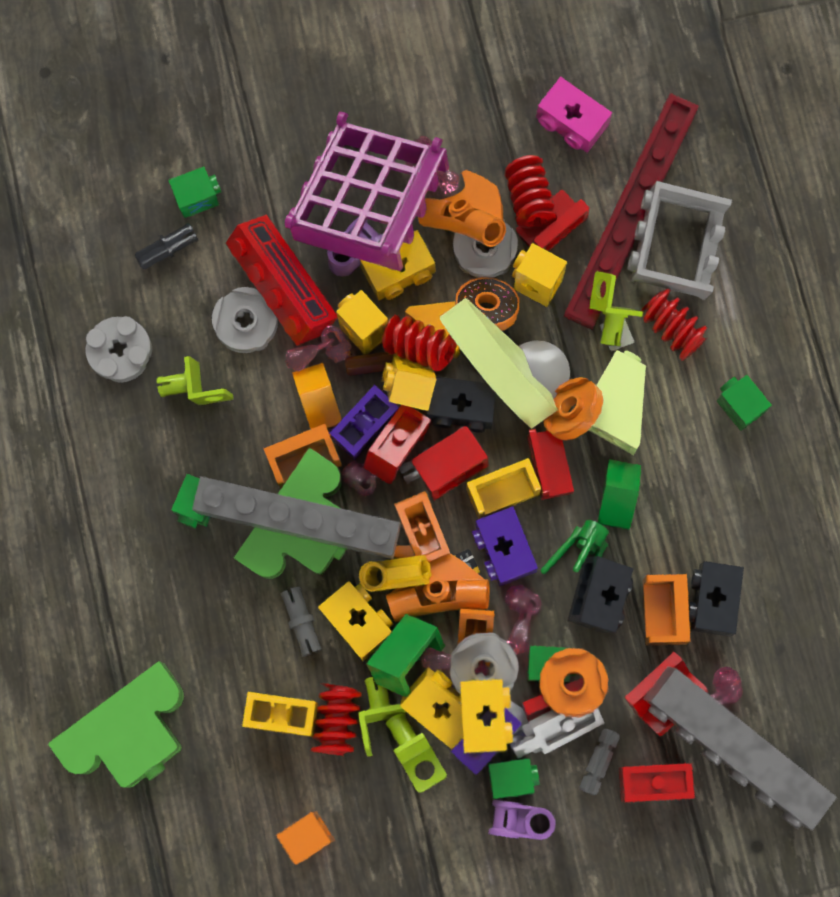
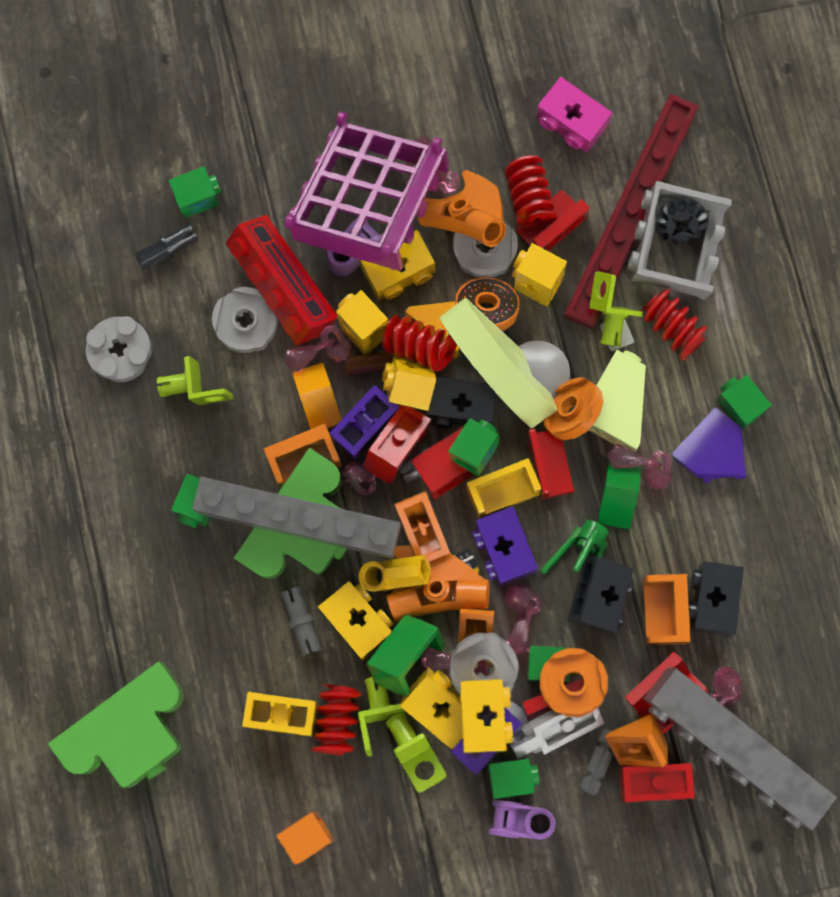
none -> green brick [448,418,500,477]
none -> orange slope [604,714,668,767]
none -> clear pink piece [608,444,672,489]
none -> black gear [656,198,707,246]
none -> dark purple slope [672,407,746,483]

